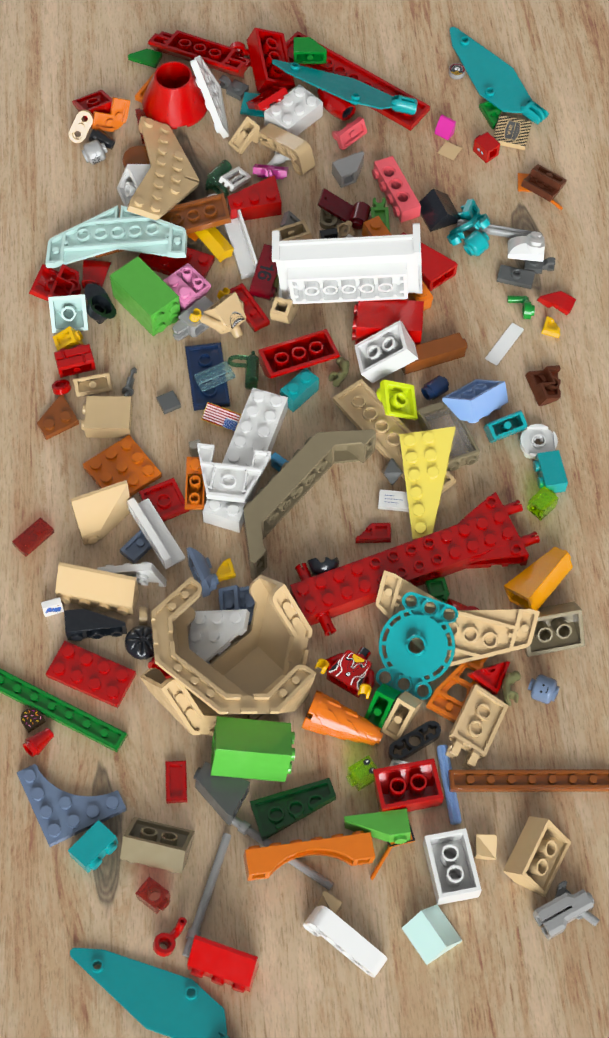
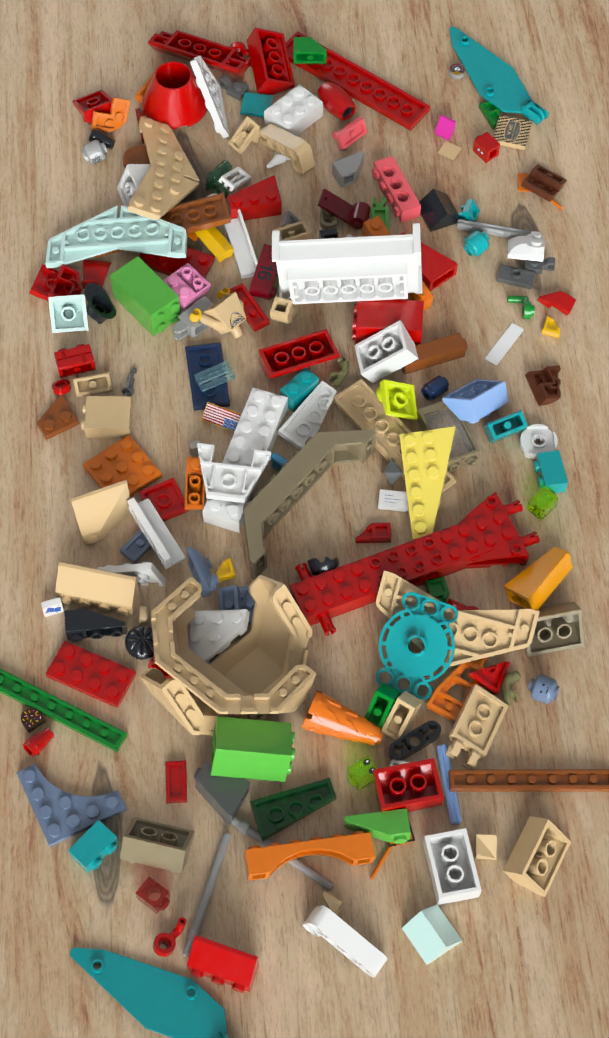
clear red plate [12,517,55,557] -> none
yellow bracket [53,326,83,351] -> none
plate [69,110,93,143] -> none
green tile [128,49,162,68] -> none
dark grey tile [156,390,181,415] -> none
clear green piece [228,351,259,390] -> none
red plate [246,86,288,111] -> none
dark pink plate [253,164,289,179] -> none
teal wing [272,60,418,115] -> none
red torso [314,647,375,699] -> none
tan plate [337,221,355,238] -> none
teal helmet [447,213,490,246] -> none
light grey piece [533,881,600,940] -> none
none -> white wing [277,380,337,450]

